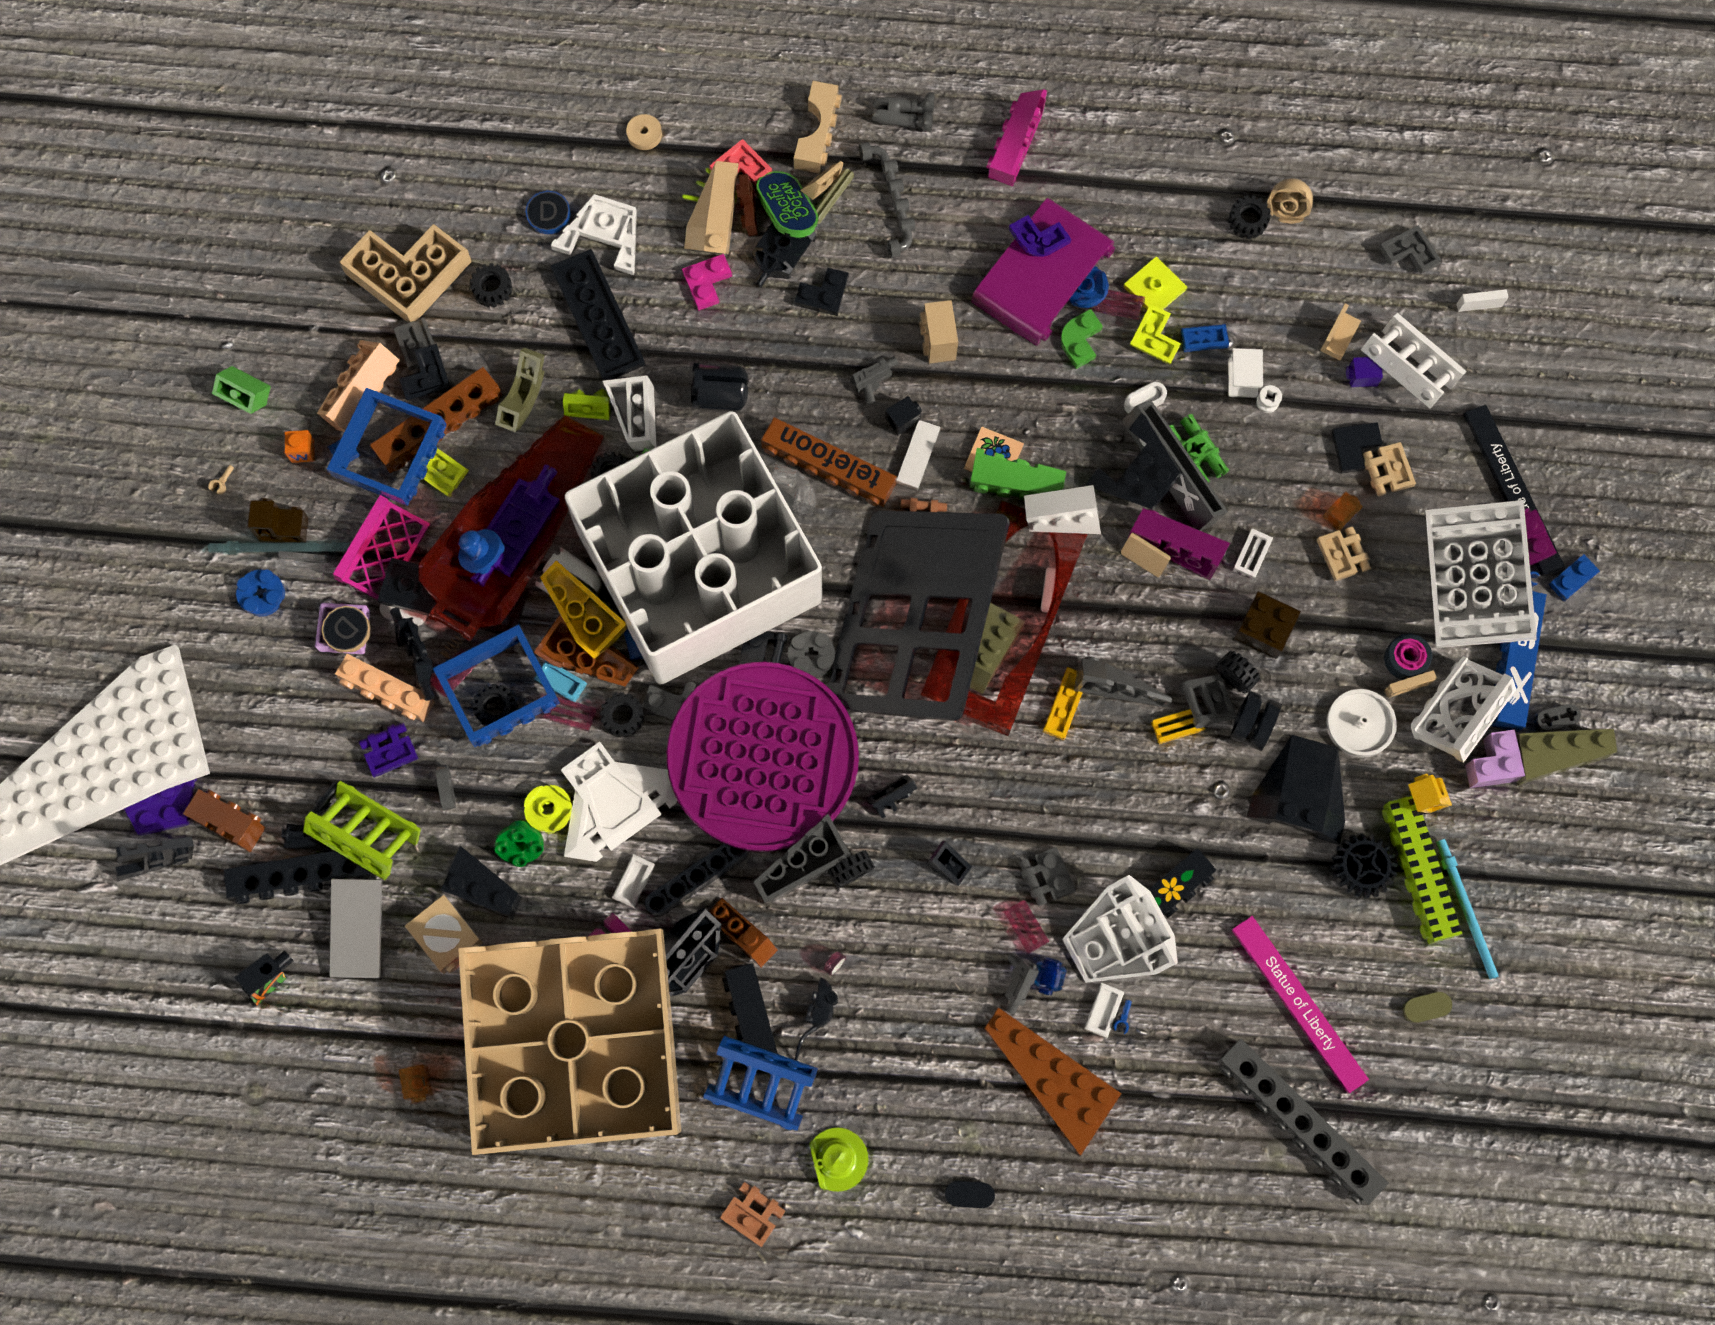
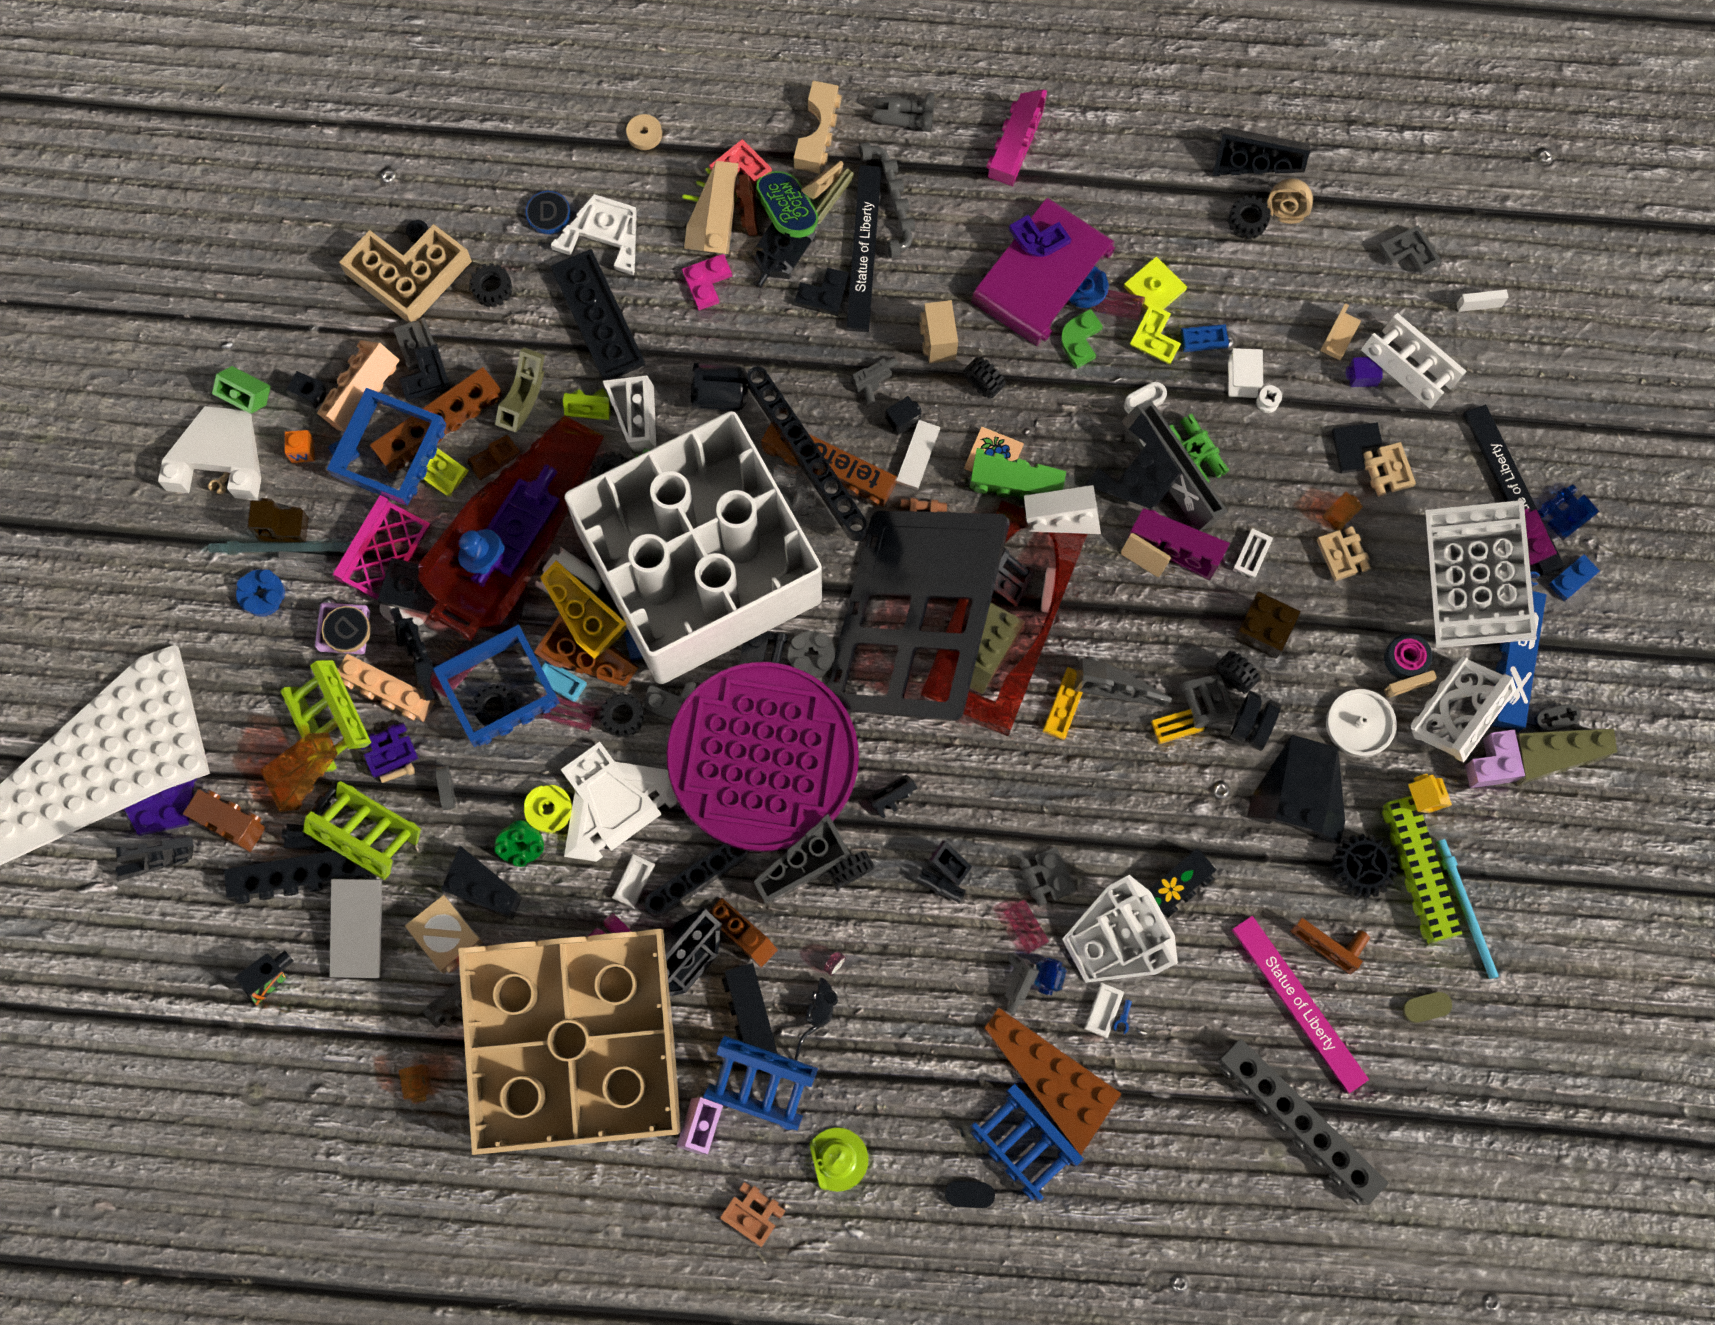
none -> white wedge [158,406,261,500]
none -> clear orange wedge [260,733,338,812]
none -> lime fence [280,660,371,773]
none -> black brick [286,371,326,409]
none -> tan piece [380,763,415,783]
none -> black tile [406,220,429,243]
none -> dark grey hinge [423,982,462,1029]
none -> reddish brown slope [467,434,520,480]
none -> lavender brick [676,1097,723,1155]
none -> black beam [747,366,867,541]
none -> black tile [847,165,882,332]
none -> black pin [916,868,966,904]
none -> black tyre [963,356,1006,399]
none -> blue fence [970,1084,1084,1201]
none -> black plate [993,547,1035,607]
none -> black wedge [1212,127,1310,176]
none -> dark orange piece [1290,918,1370,975]
none -> clear blue plate [1538,484,1600,540]

